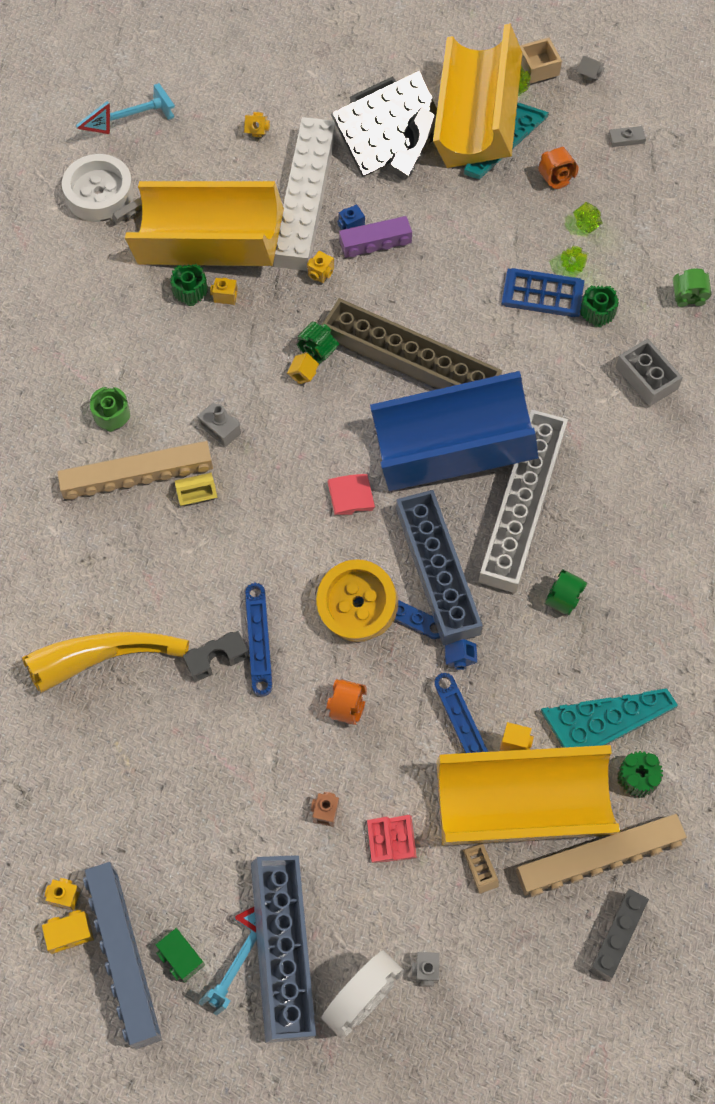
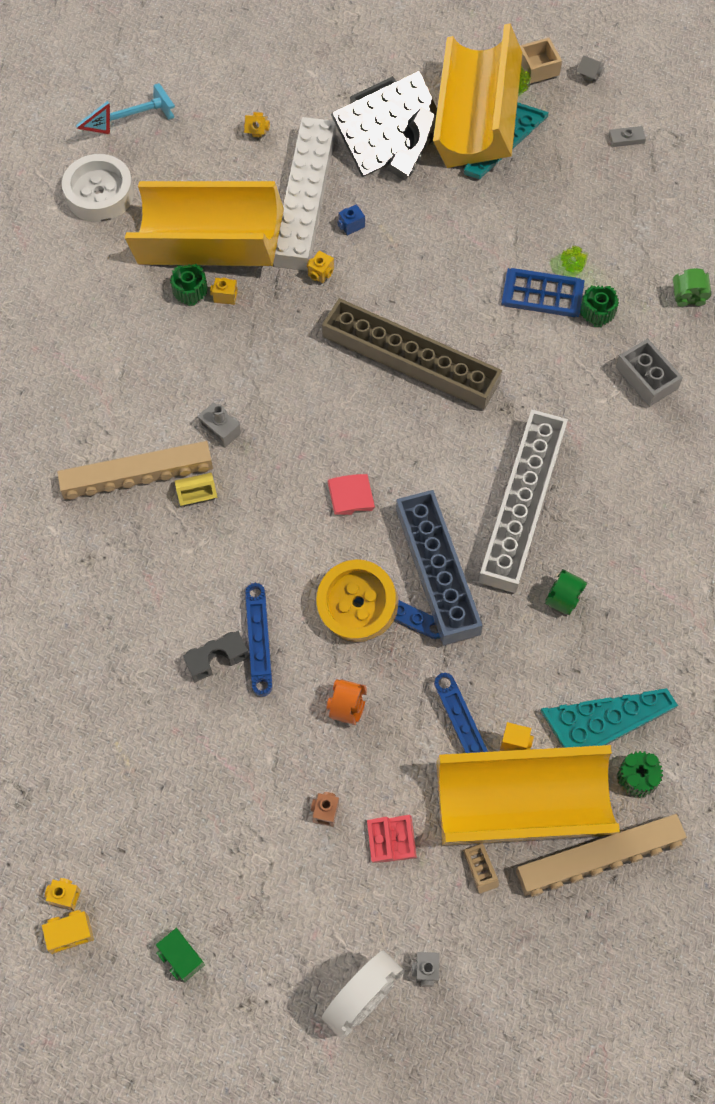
yellow brick [22,632,189,693] -> none
sand blue brick [83,862,162,1049] -> none
bright green brick [90,387,131,432] -> none
light grey plate [112,197,142,224] -> none
medium azure piece [198,906,257,1016] -> none
sand blue brick [251,855,316,1043] -> none
yellow brick [287,353,319,384] -> none
green brick [296,321,339,364] -> none
medium lavender brick [339,216,412,258] -> none
blue piece [370,371,539,491] -> none
blue brick [445,639,478,670] -> none
orange brick [538,147,579,189] -> none
clear neon green brick [573,202,603,233] -> none
dark grey arch [589,888,649,982] -> none

